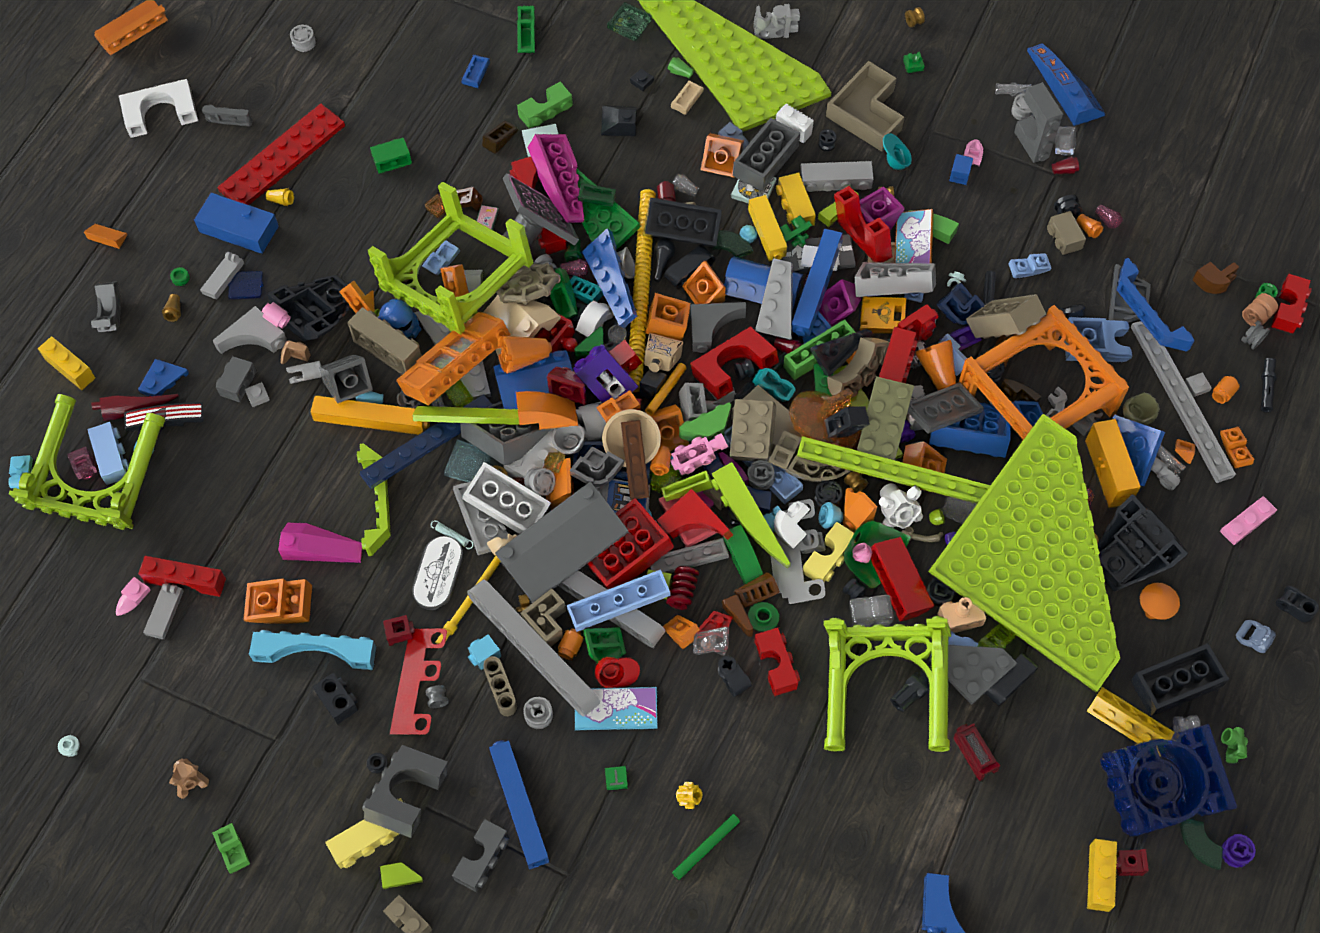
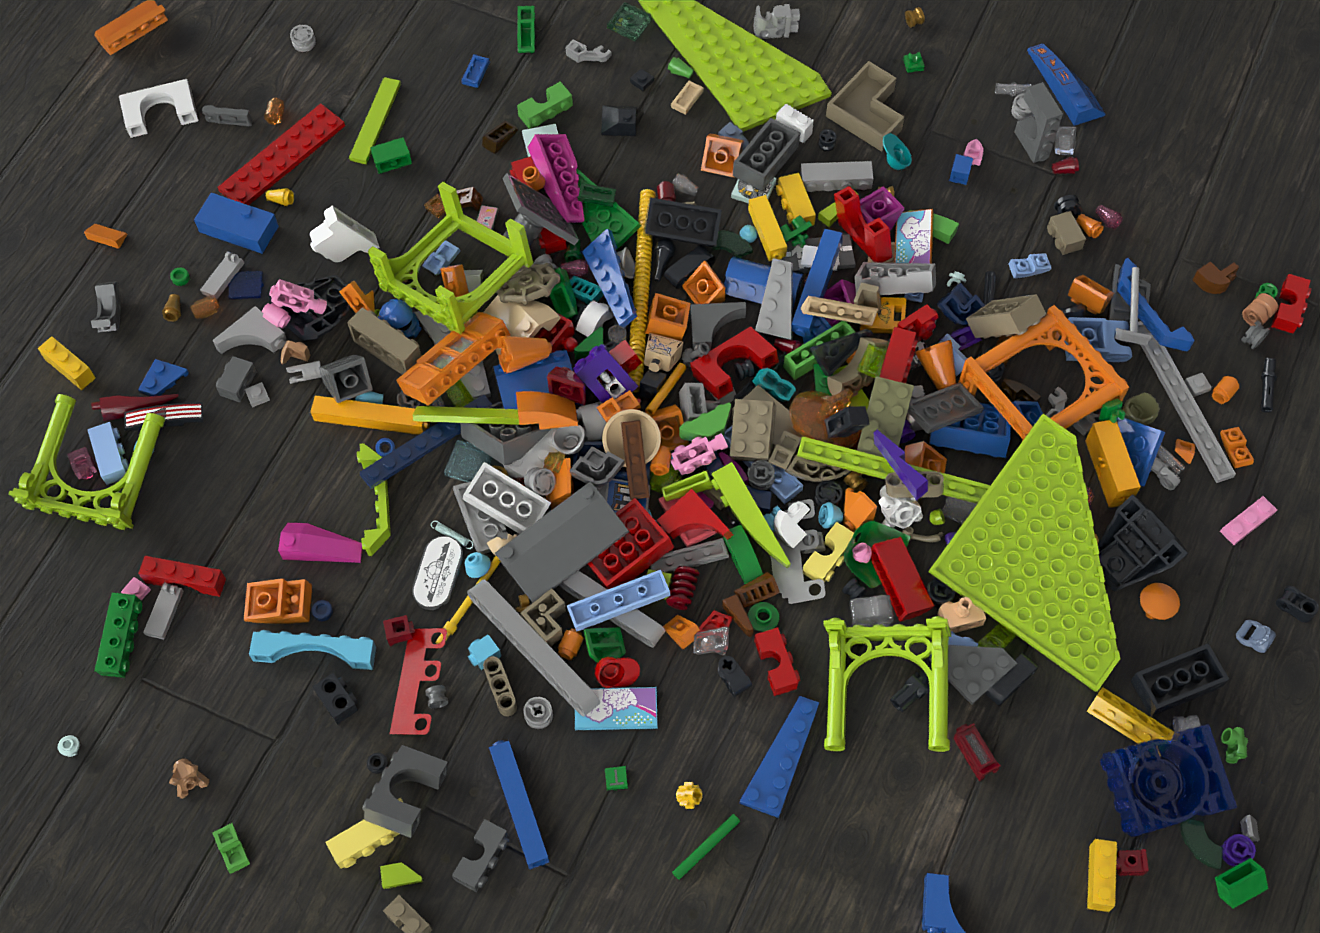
medium azure plate [9,455,33,489] -> none
none -> green brick [94,593,142,678]
none -> clear orange brick [191,295,220,319]
none -> clear orange brick [264,98,285,125]
none -> bright pink brick [270,279,327,315]
none -> white brick [310,206,380,262]
none -> dark blue tile [312,600,333,621]
none -> lime tile [349,77,401,164]
none -> blue brick [376,438,395,457]
none -> medium azure cone [465,552,491,578]
none -> orange brick [523,166,545,191]
none -> light grey piece [565,39,611,63]
none -> dark grey bar [682,342,709,367]
none -> blue wing [740,696,819,818]
none -> tan slope [801,296,878,326]
none -> dark tan panel [854,282,881,313]
none -> clear neon green slope [856,343,886,378]
none -> dark purple slope [874,430,928,501]
none -> dark tan beam [885,471,944,498]
none -> orange slope [1068,275,1114,314]
none -> green tile [1099,398,1125,423]
none -> light grey piece [1115,267,1151,345]
none -> green brick [1215,858,1268,909]
none -> light grey slope [1240,815,1259,841]

